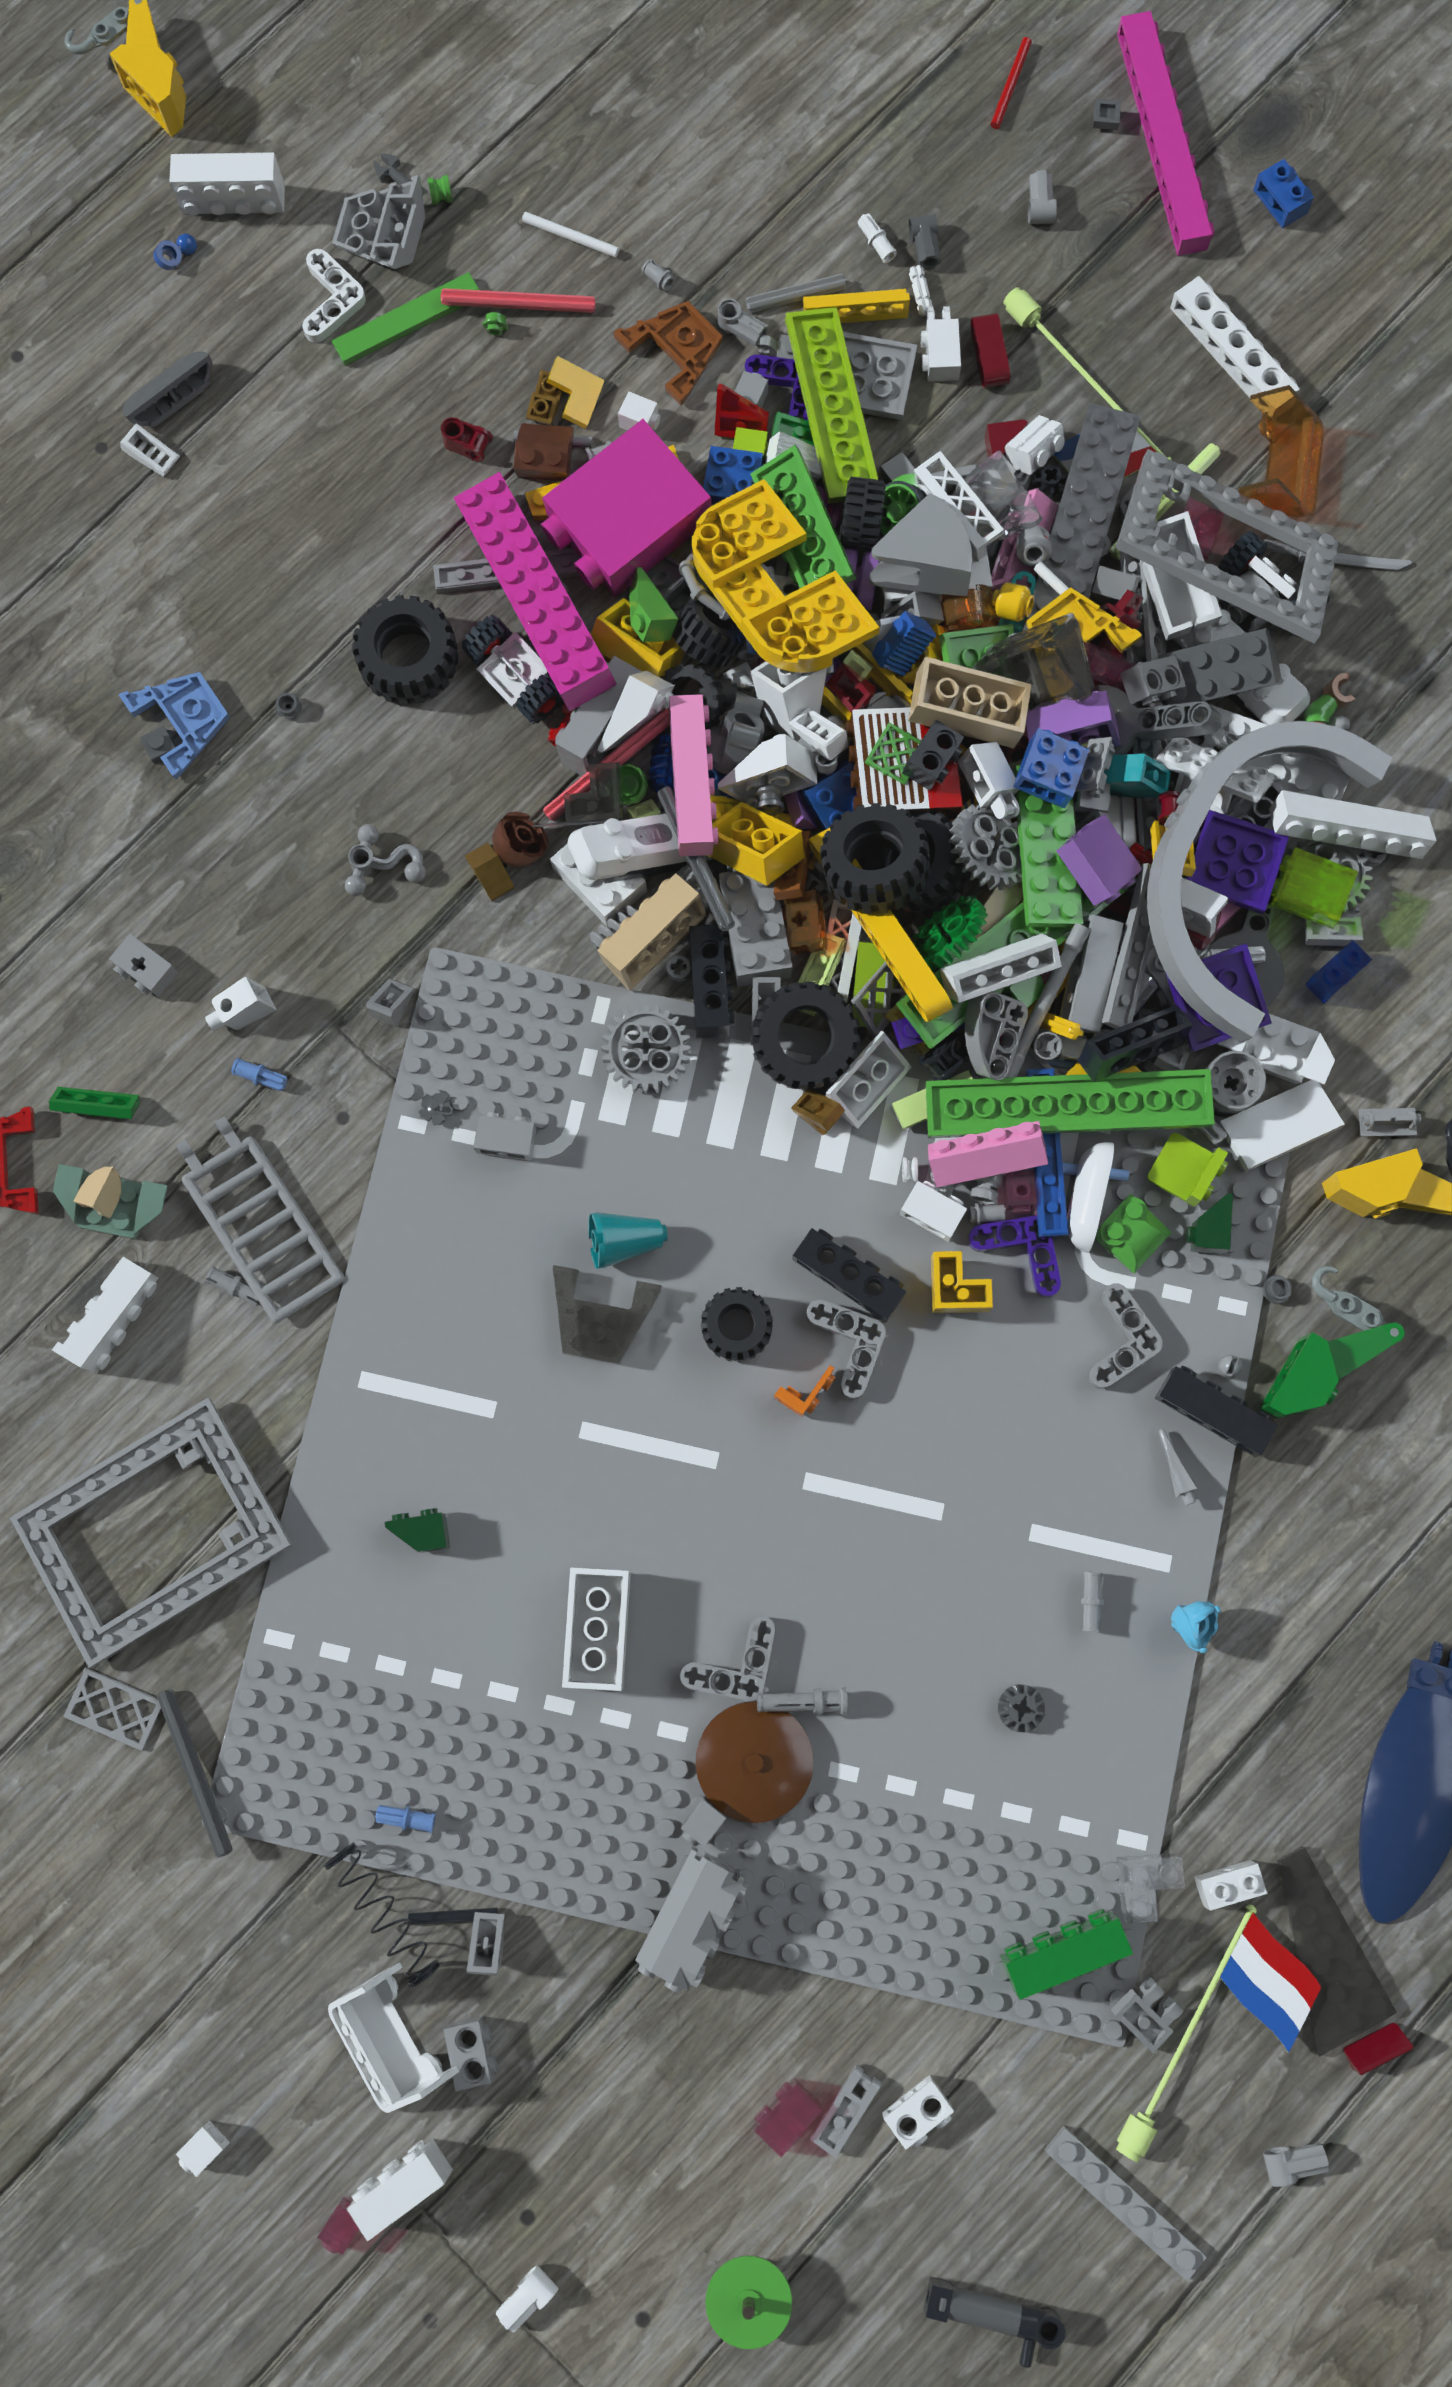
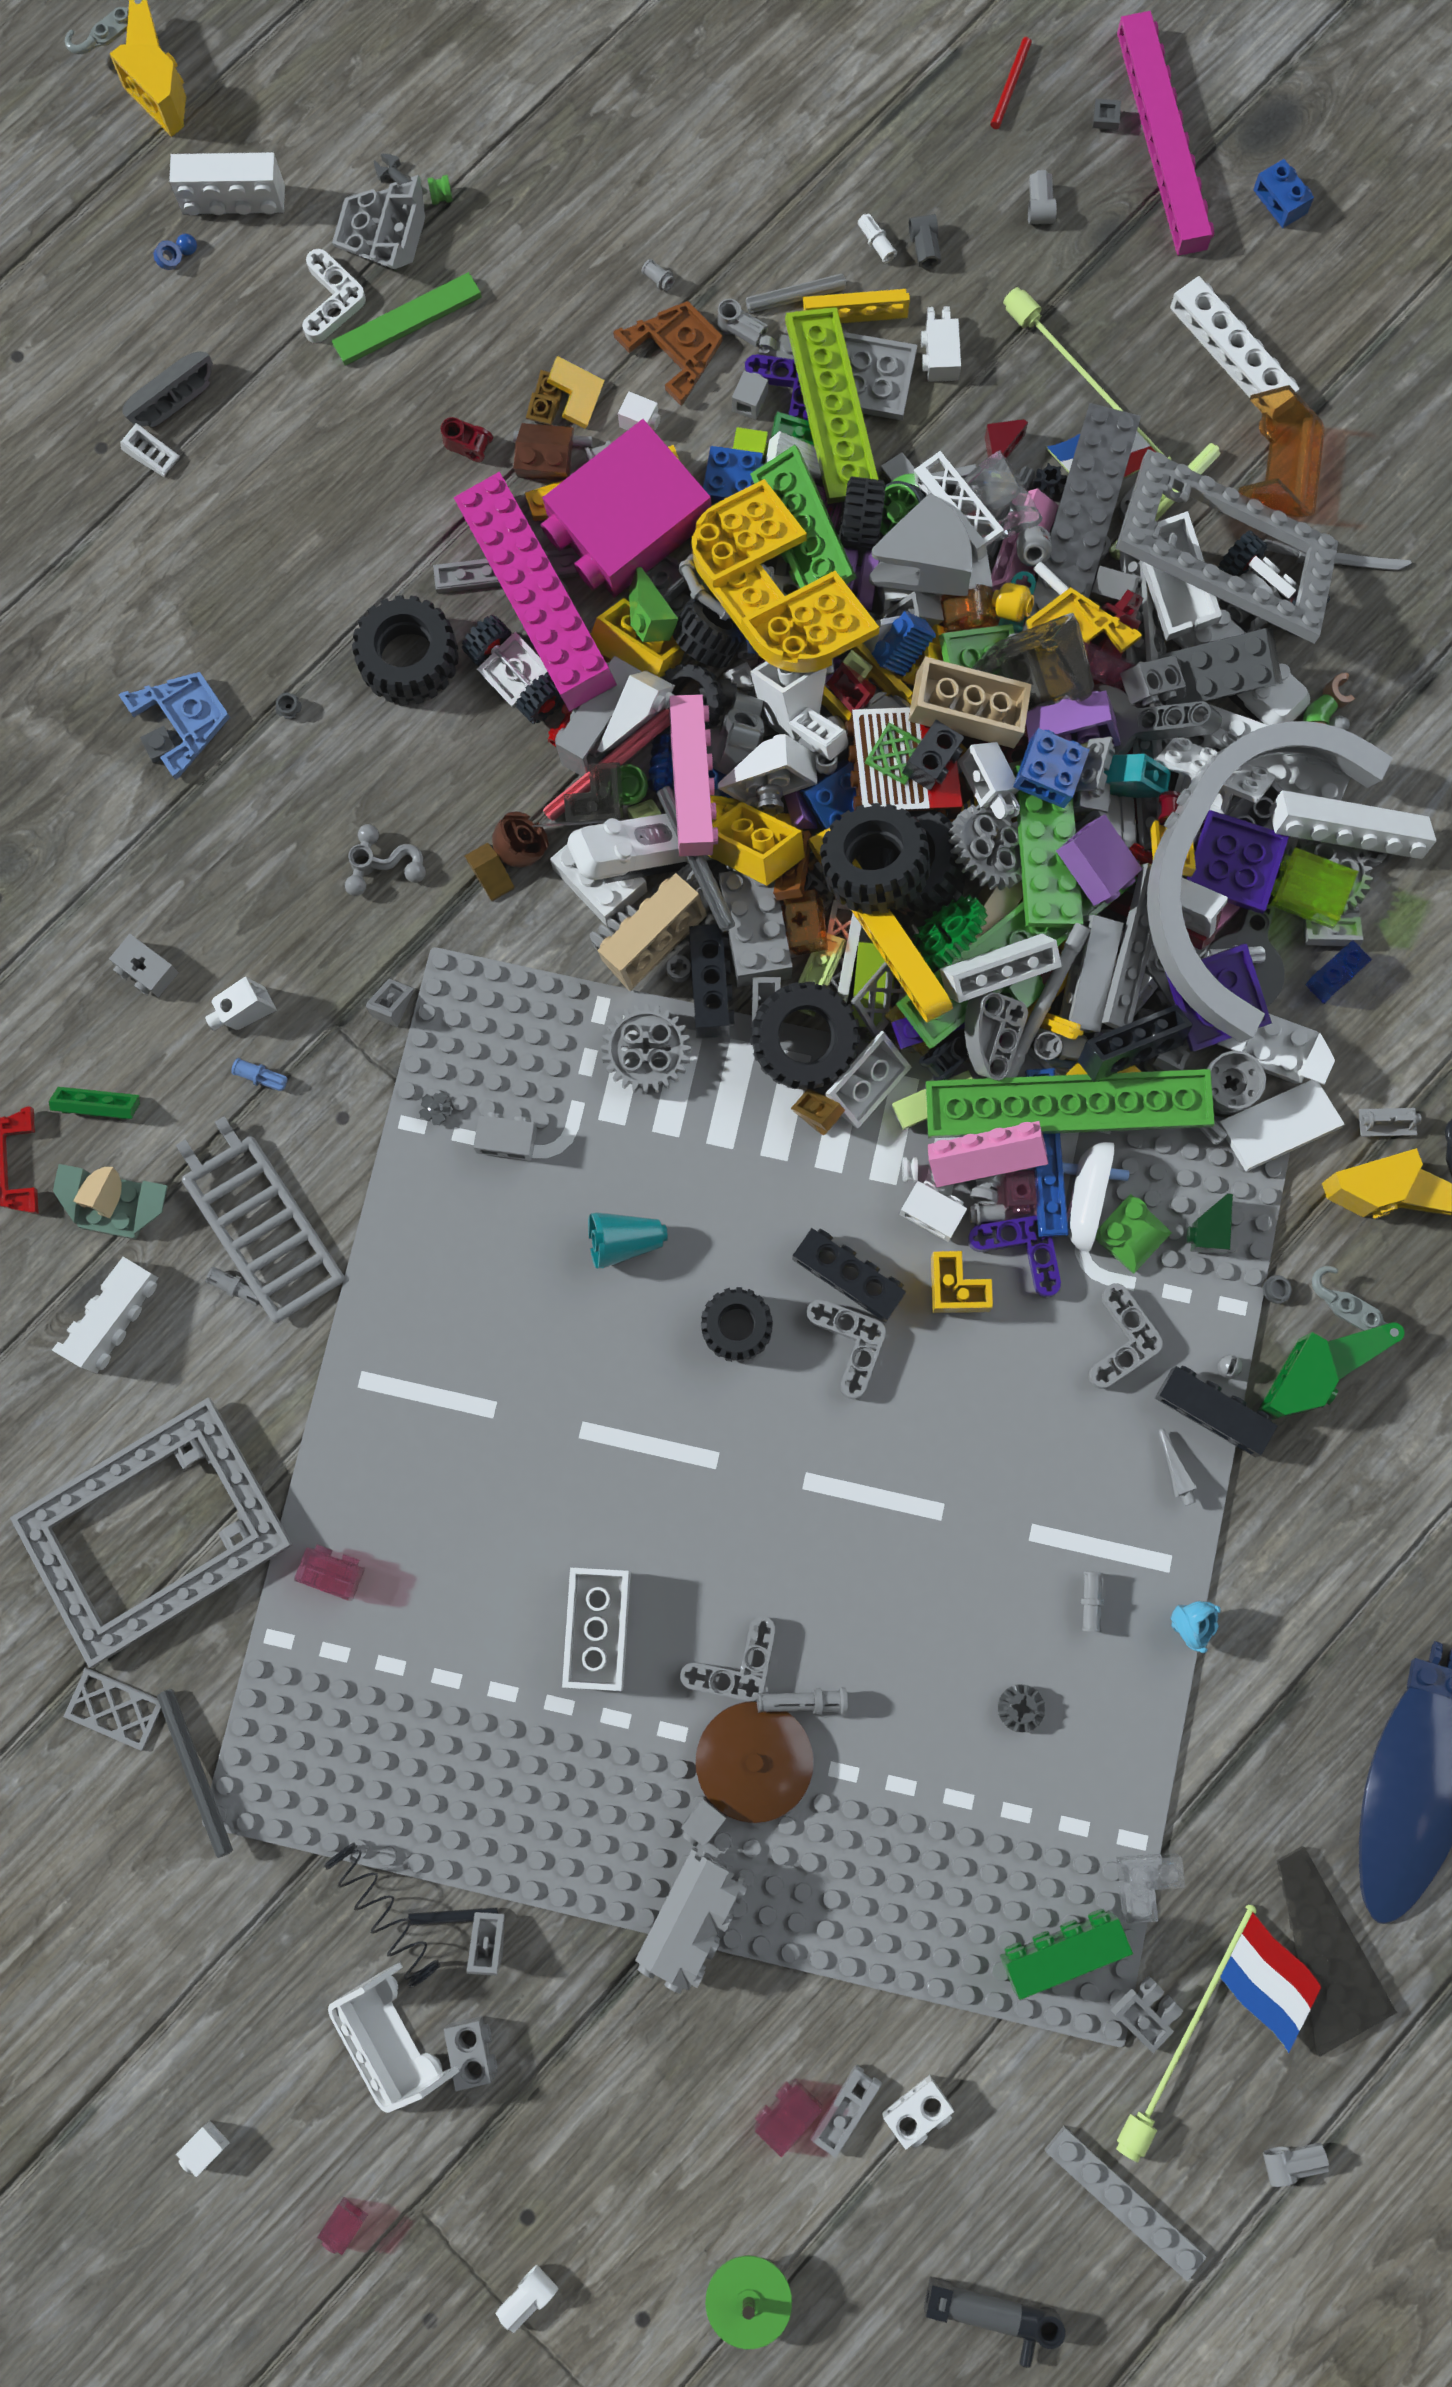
white brick [347,2138,453,2242] -> none
medium blue axle [375,1805,436,1833] -> none
dark green slope [384,1508,450,1553] -> none
coral axle [441,288,595,313] -> none
bright green plate [482,312,508,336] -> none
white bar [522,212,619,258] -> none
clear smoke wing [553,1265,662,1365] -> none
red wing [714,384,769,438] -> none
orange bracket [774,1365,836,1417] -> none
white axle [909,265,933,316] -> none
dark red beam [970,313,1010,388] -> none
white brick [1005,415,1065,475] -> none
lime bracket [1147,1133,1228,1207] -> none
clear pink plate [1184,497,1224,560] -> none
white brick [1194,1860,1267,1911] -> none
dark red slope [1343,2022,1414,2075] -> none
none -> clear pink brick [294,1544,365,1601]

